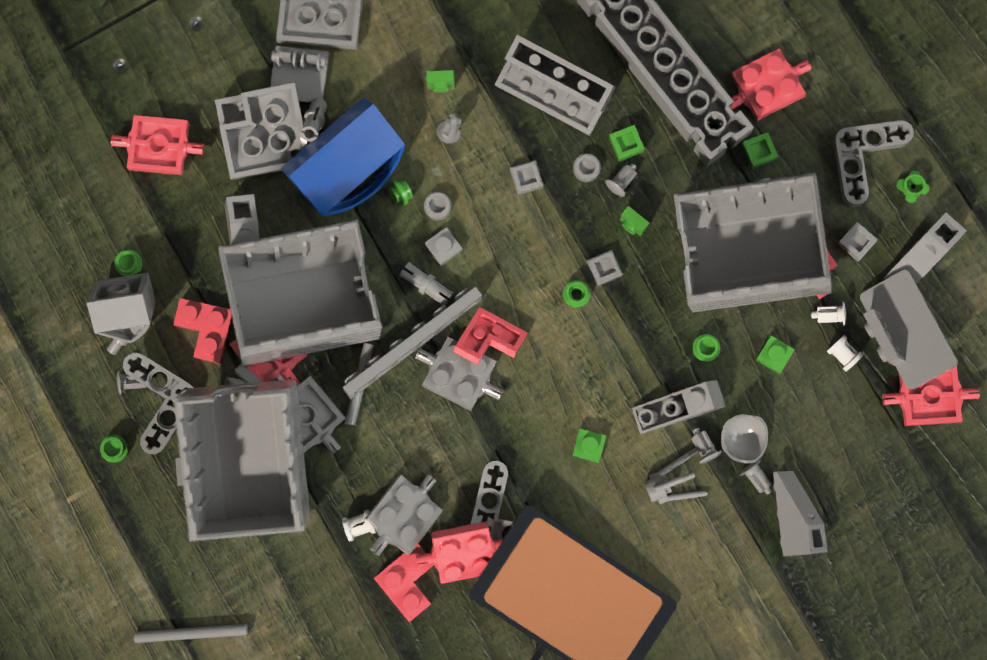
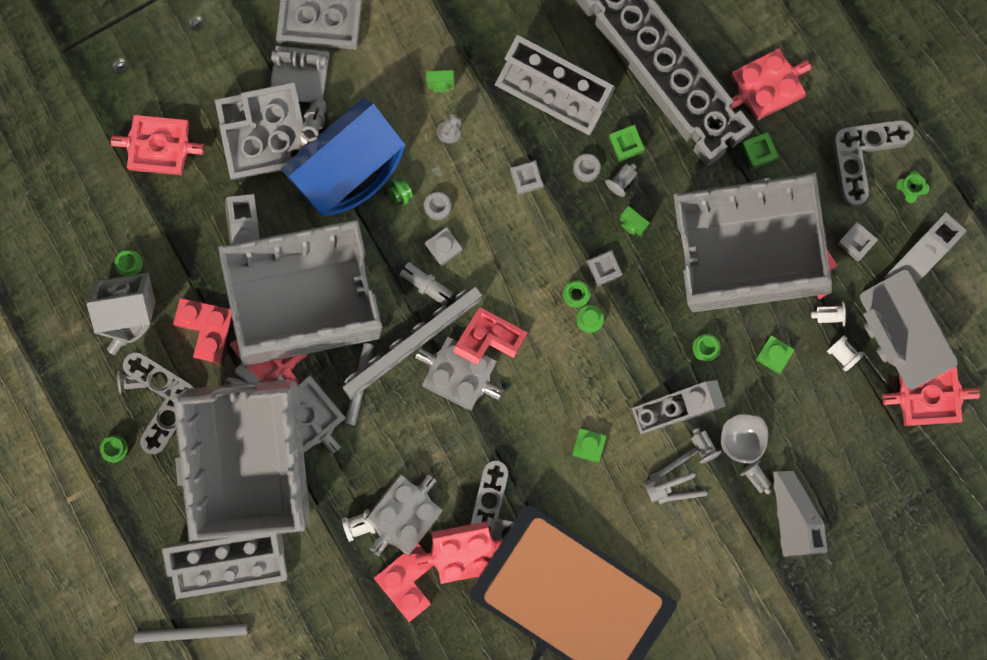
none -> light grey brick [162,533,288,599]
none -> bright green plate [576,305,604,333]

